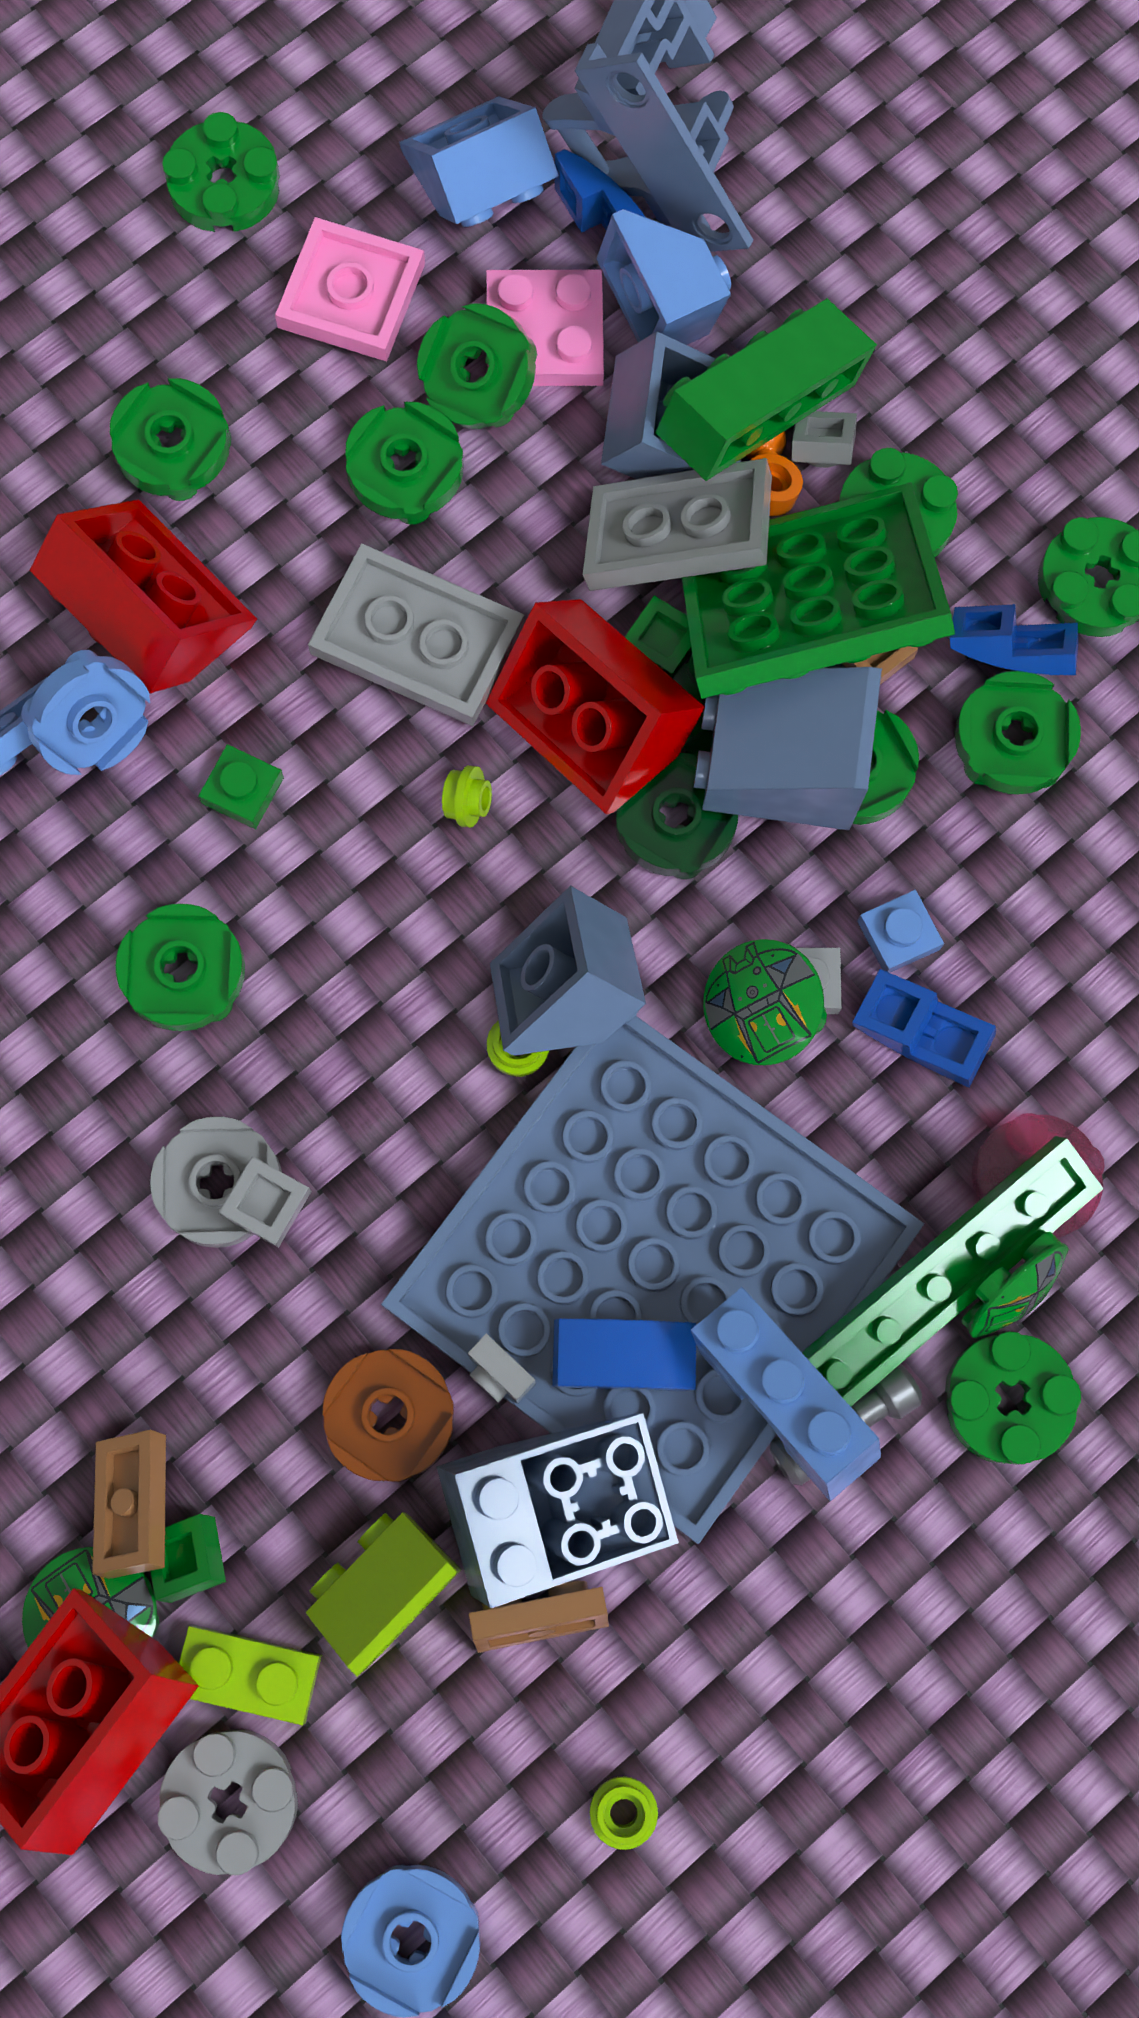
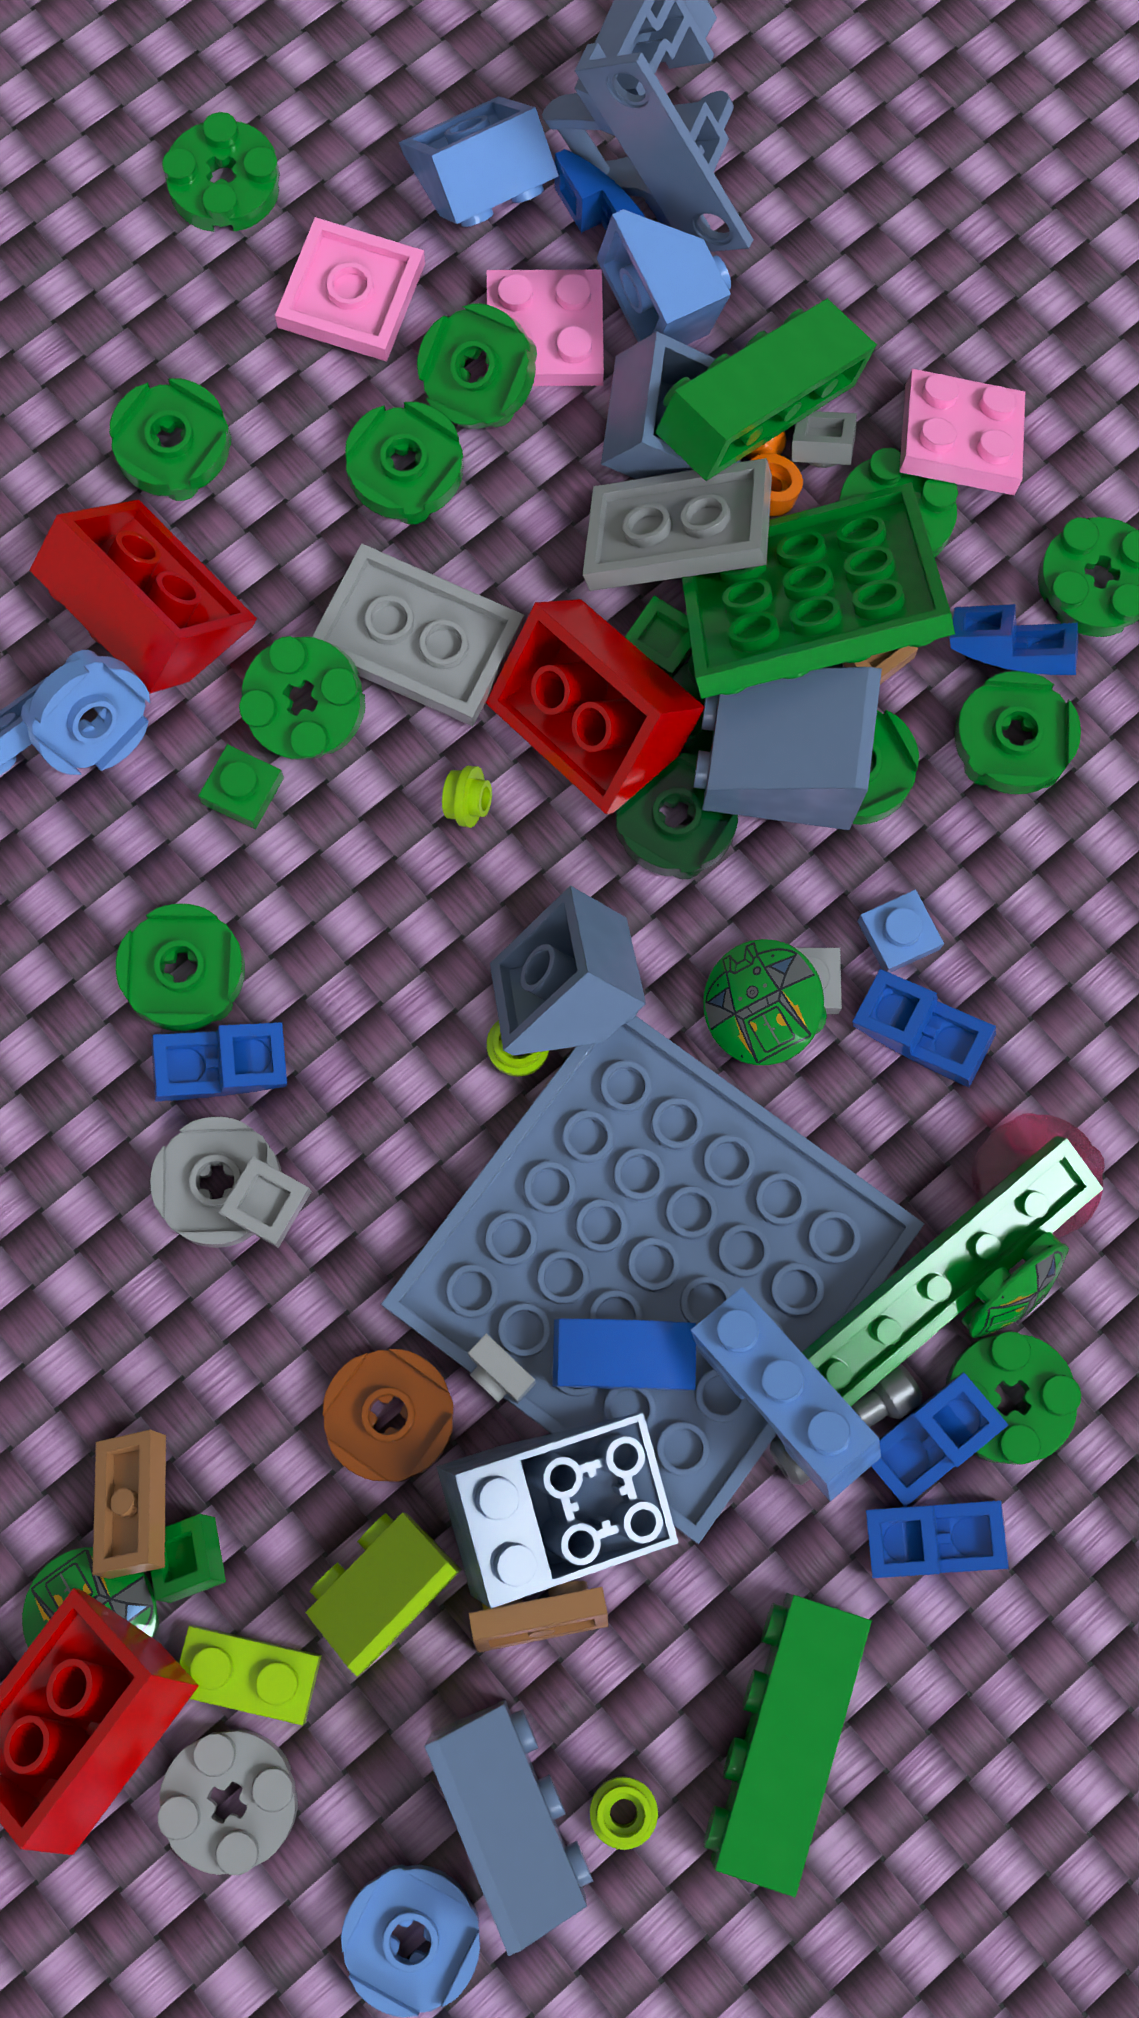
none -> blue slope [151,1022,287,1102]
none -> green plate [239,636,366,760]
none -> sand blue slope [424,1699,593,1956]
none -> green brick [703,1593,872,1898]
none -> blue slope [866,1500,1009,1578]
none -> blue slope [871,1372,1008,1507]
none -> bright pink plate [899,369,1025,495]

